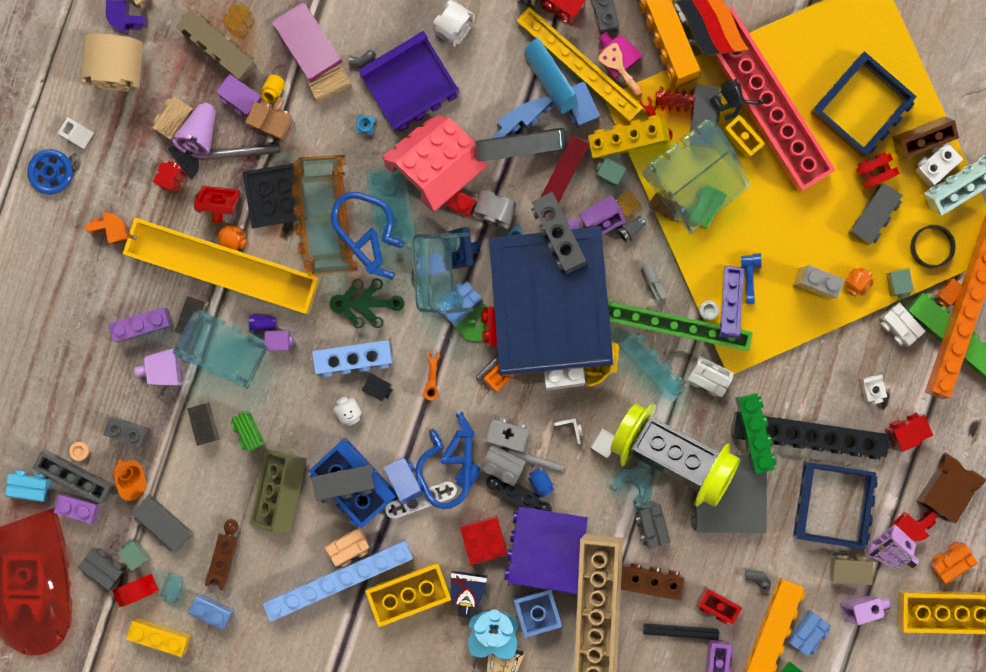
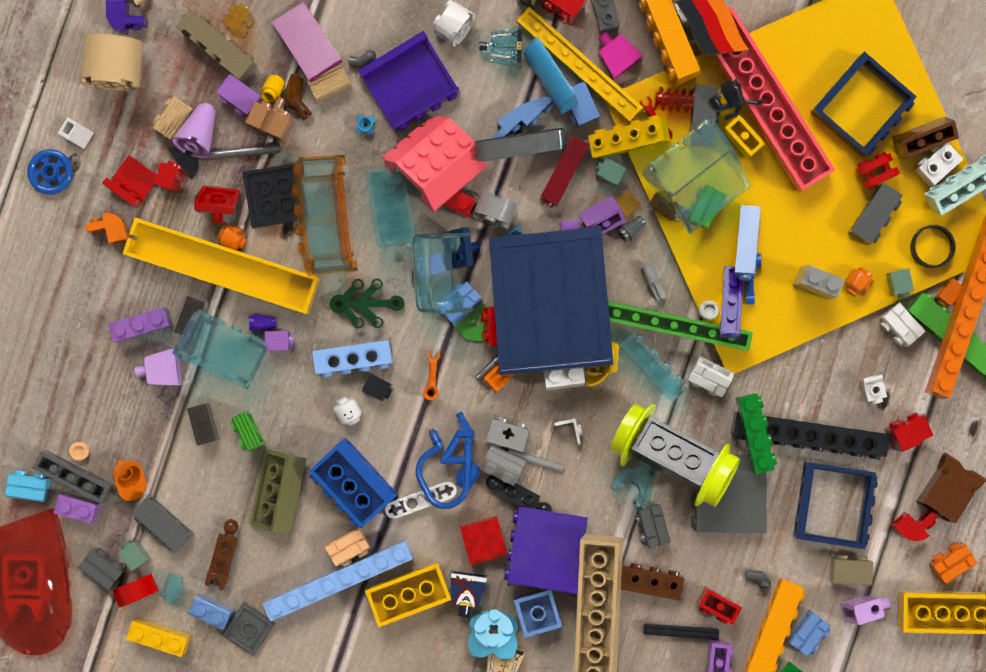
dark grey brick [103,416,150,448] -> none
dark grey brick [311,464,376,503] -> none
blue piece [331,192,405,280] -> none
brick [384,457,424,505] -> none
blue brick [528,468,554,498] -> none
dark grey brick [531,192,587,274] -> none
white brick [590,428,614,458] -> none
light nougat piece [598,43,642,96] -> none
lavender torso [868,524,919,569] -> none
none -> red bracket [102,155,156,208]
none -> dark grey tile [222,601,276,656]
none -> reddish brown arm [285,74,312,121]
none -> clear light blue torso [479,28,522,68]
none -> brick [735,205,761,281]

